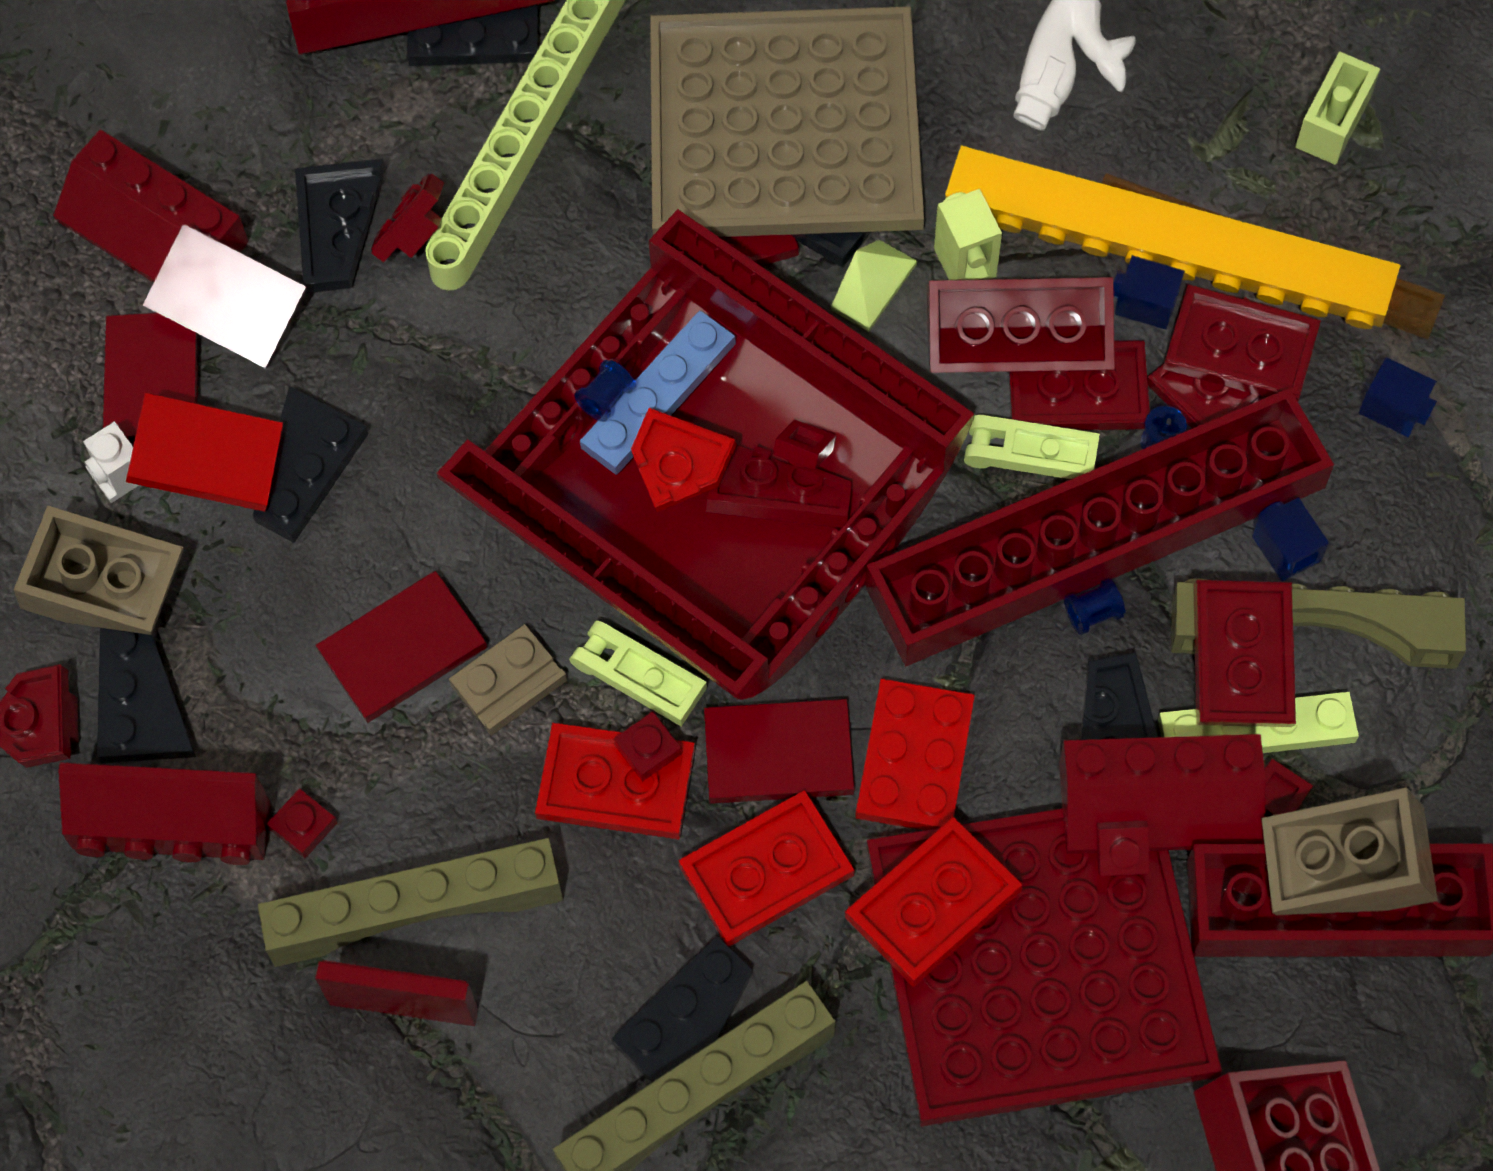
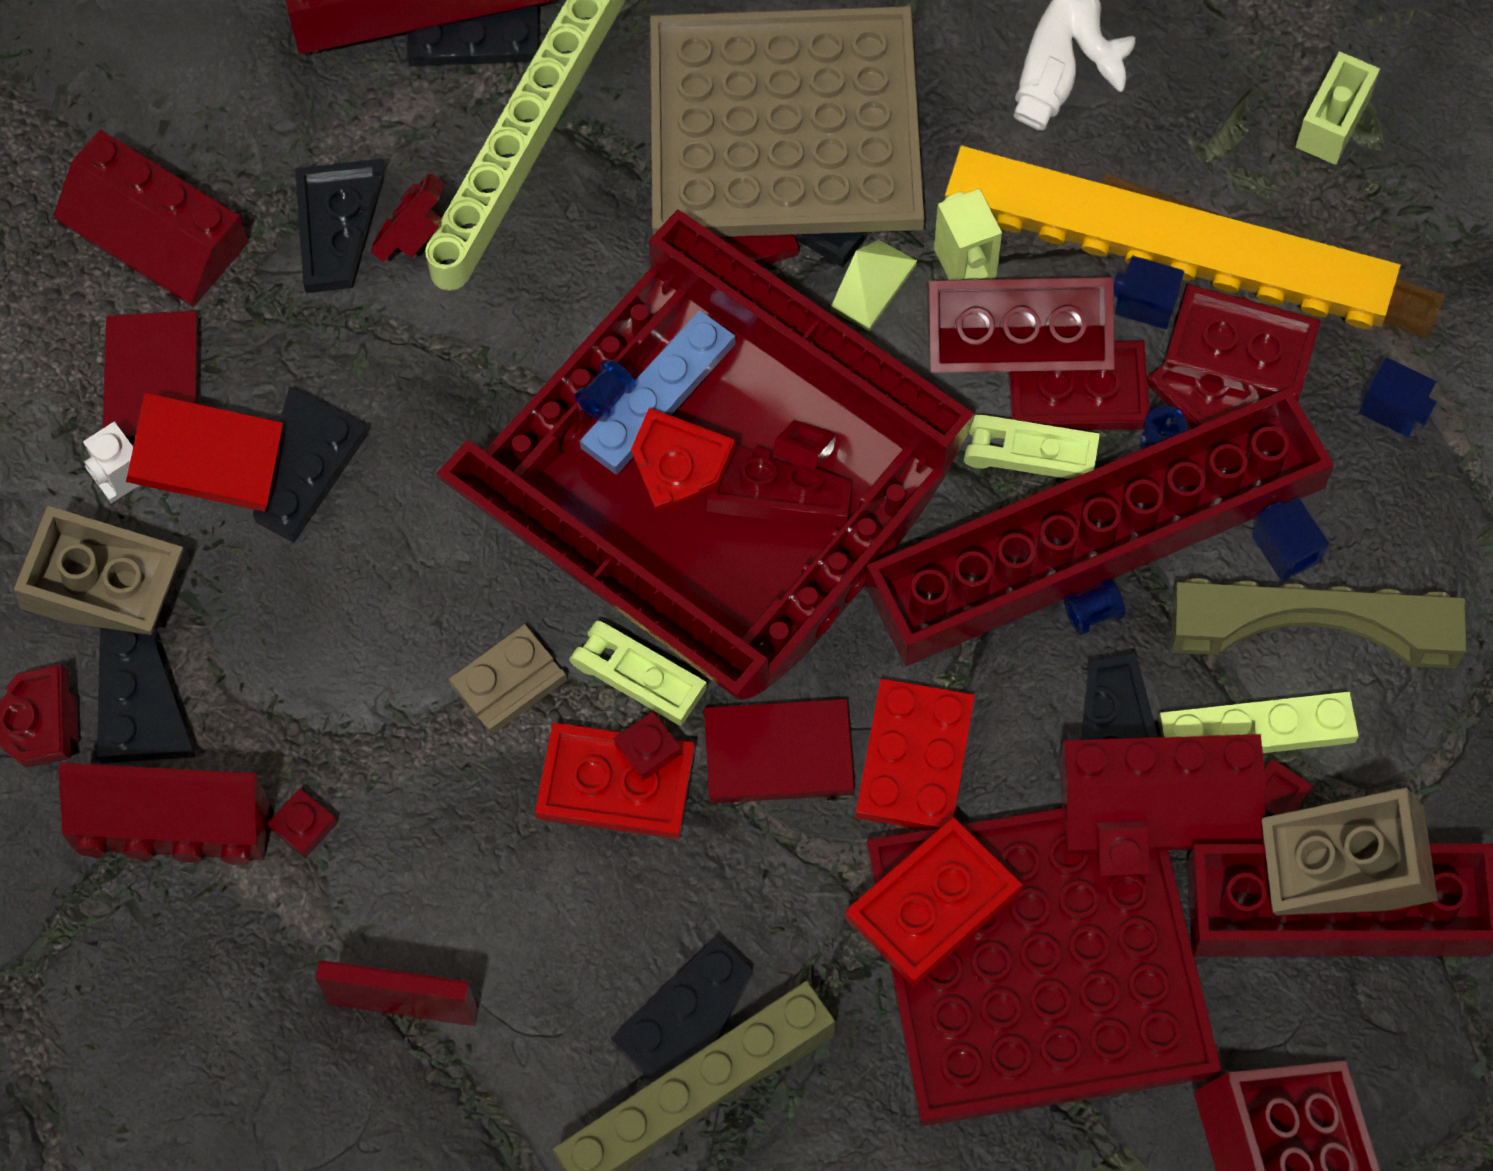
tile [143,224,308,368] -> none
olive arch [257,838,563,967] -> none
dark red tile [316,571,487,724] -> none
red plate [678,790,855,947] -> none
dark red tile [1194,580,1296,727] -> none

